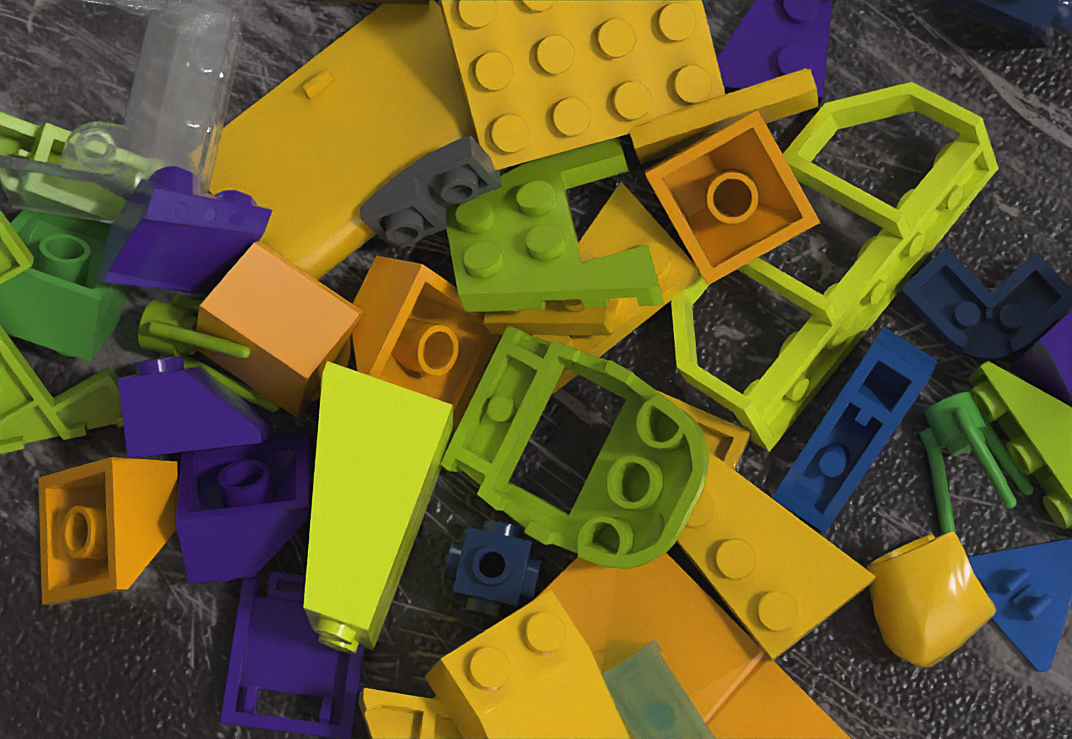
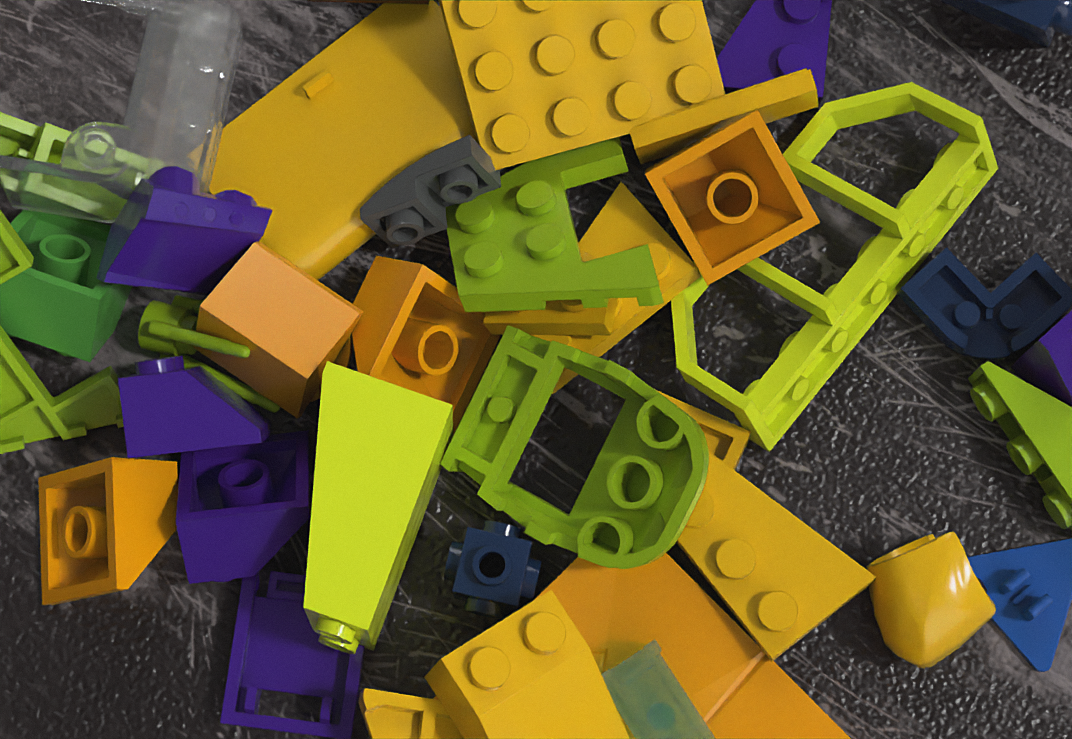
blue slope [771,326,937,533] -> none
bright green plant [919,391,1033,534] -> none

